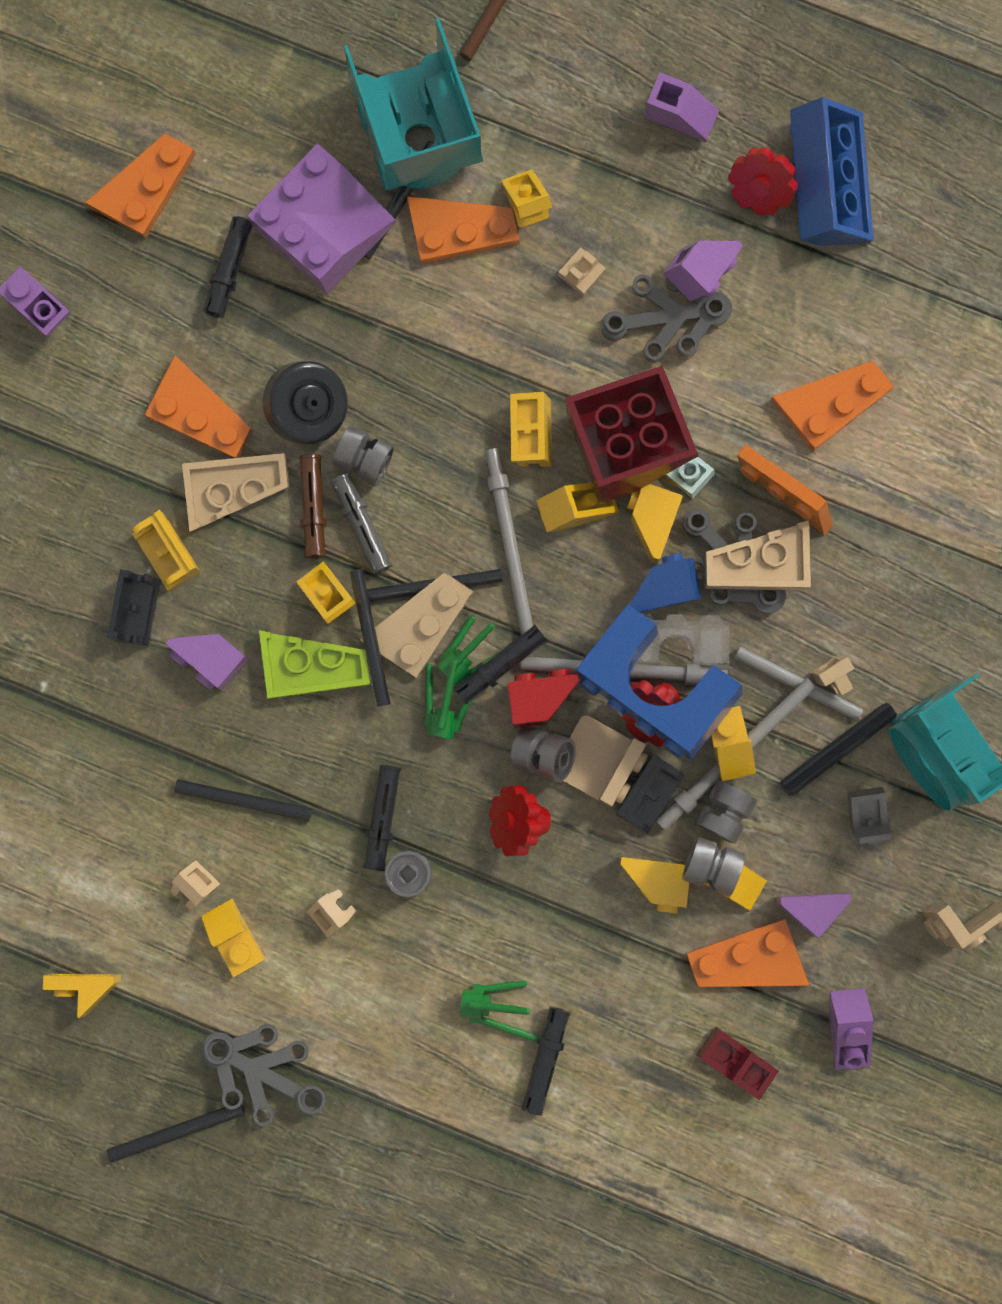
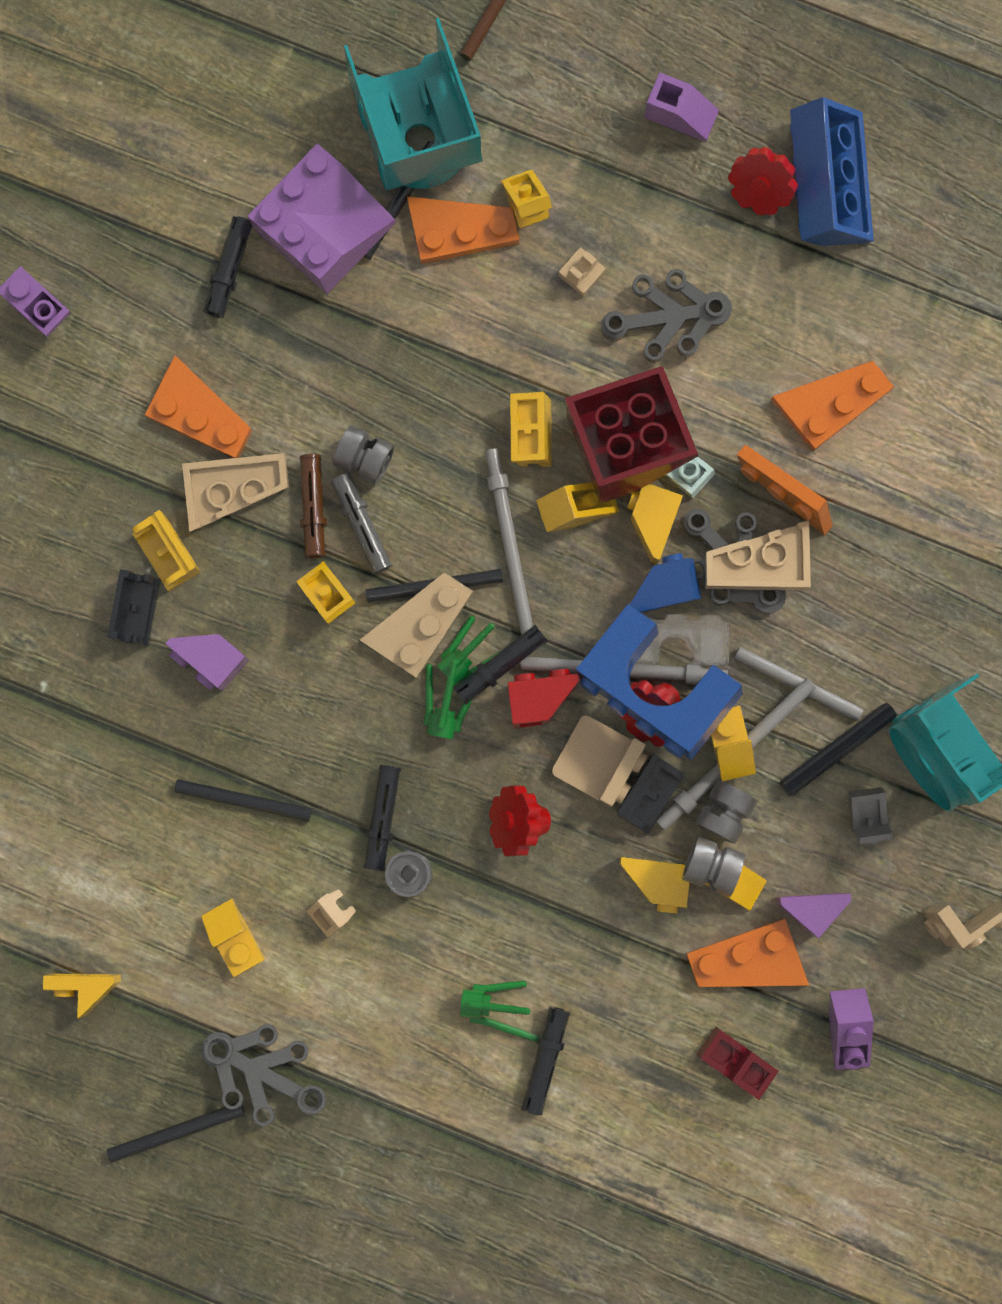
orange wing [85,134,196,238] -> none
tan tile [170,860,220,910] -> none
lime wing [259,630,371,699] -> none
black wheel [263,361,348,444] -> none
black bar [349,569,391,707] -> none
flat silver wheel [511,726,576,782] -> none
medium lavender slope [663,241,743,301] -> none
tan tile [810,654,855,696] -> none

